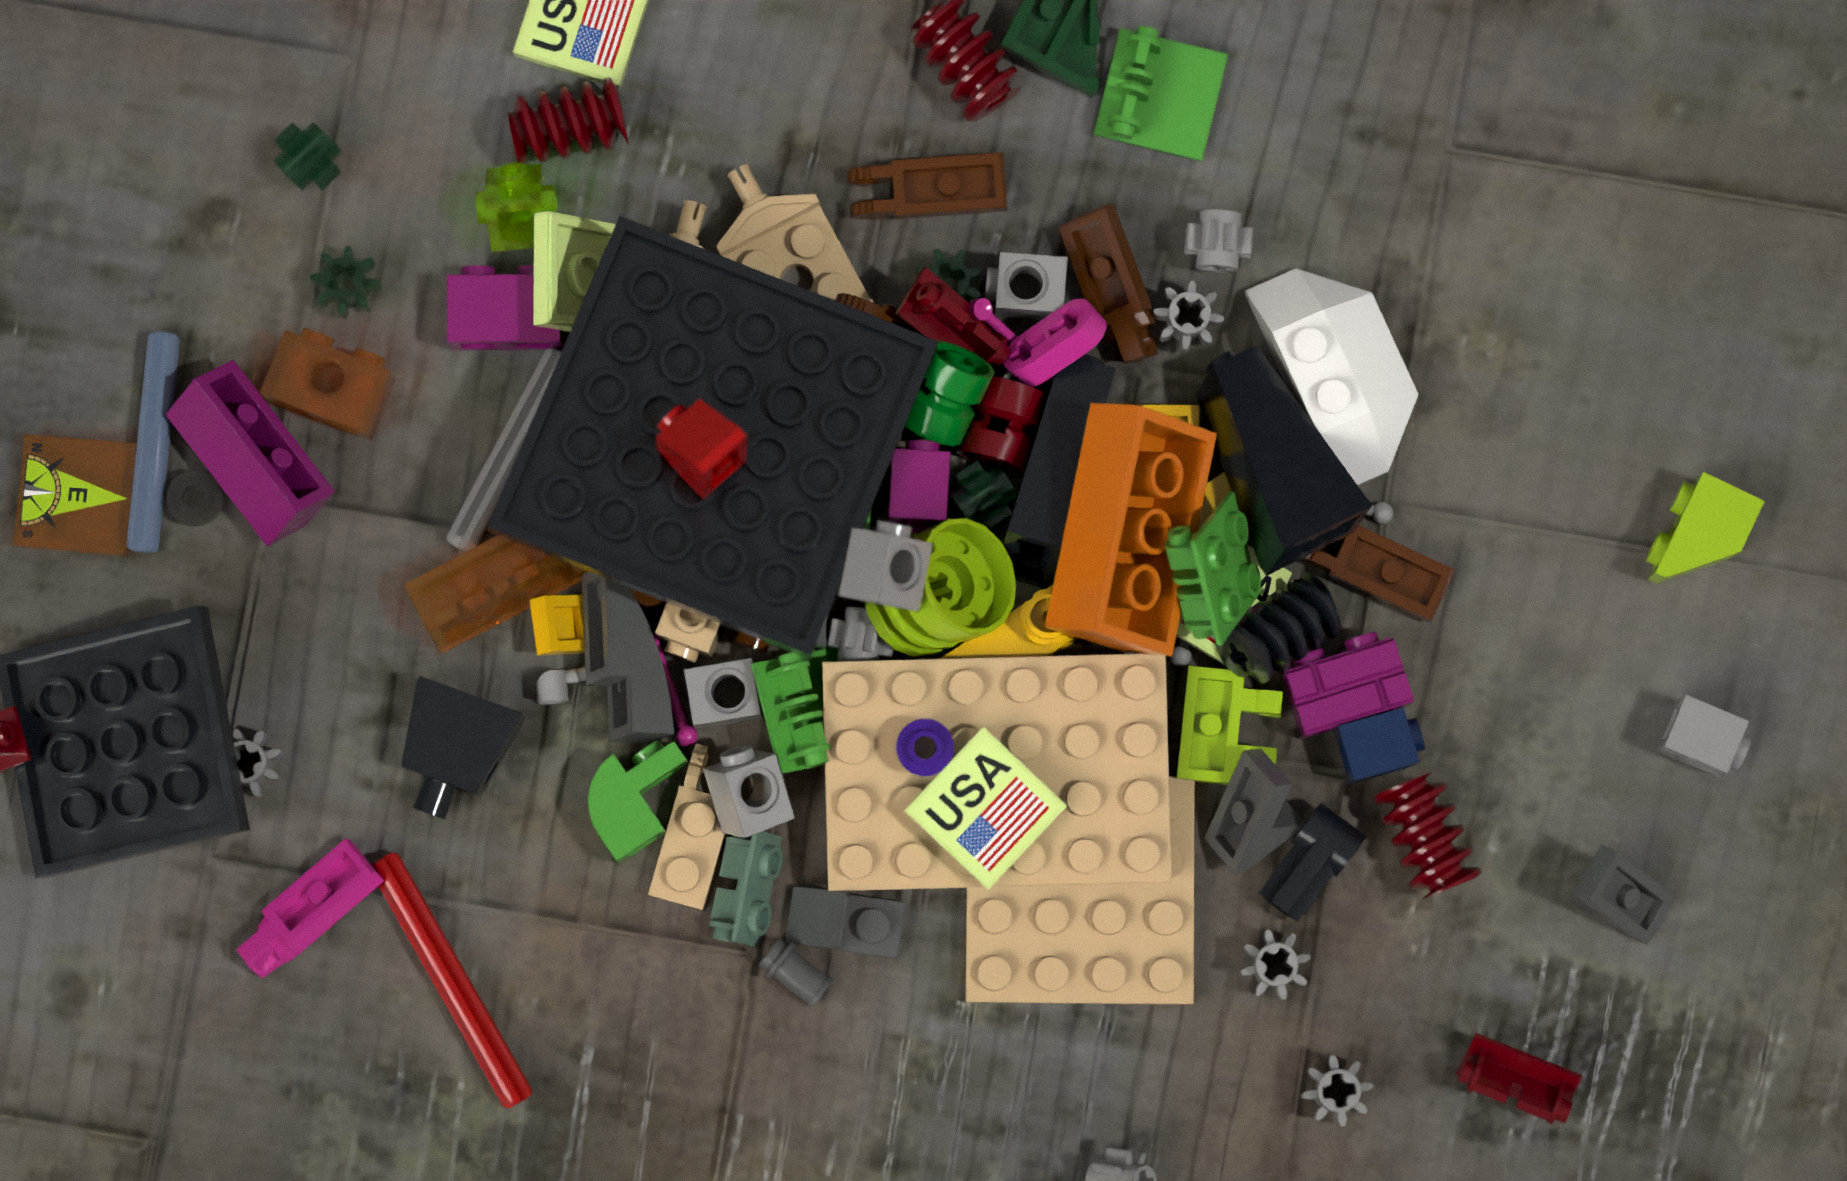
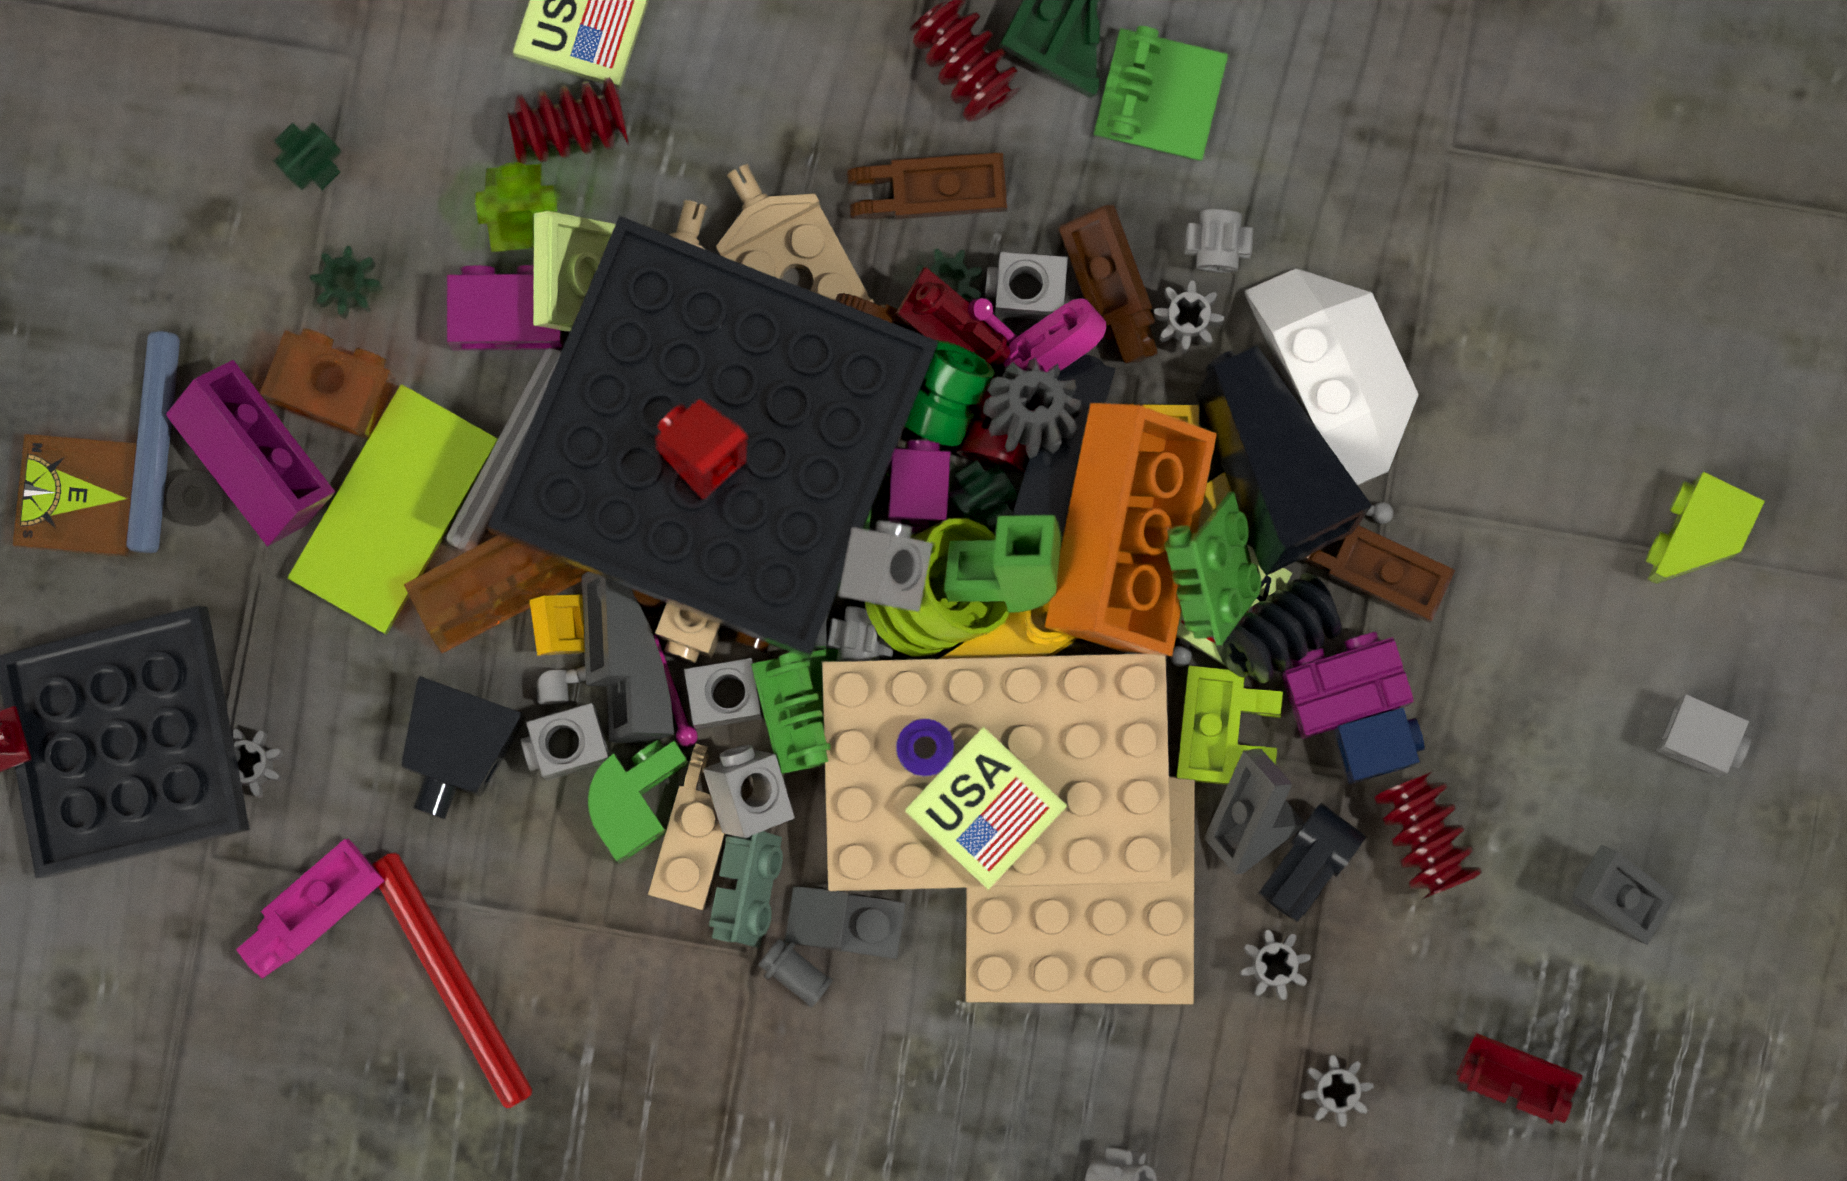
none -> lime tile [287,384,498,635]
none -> light grey brick [521,703,610,781]
none -> bright green brick [944,515,1061,613]
none -> dark grey gear [983,357,1082,459]

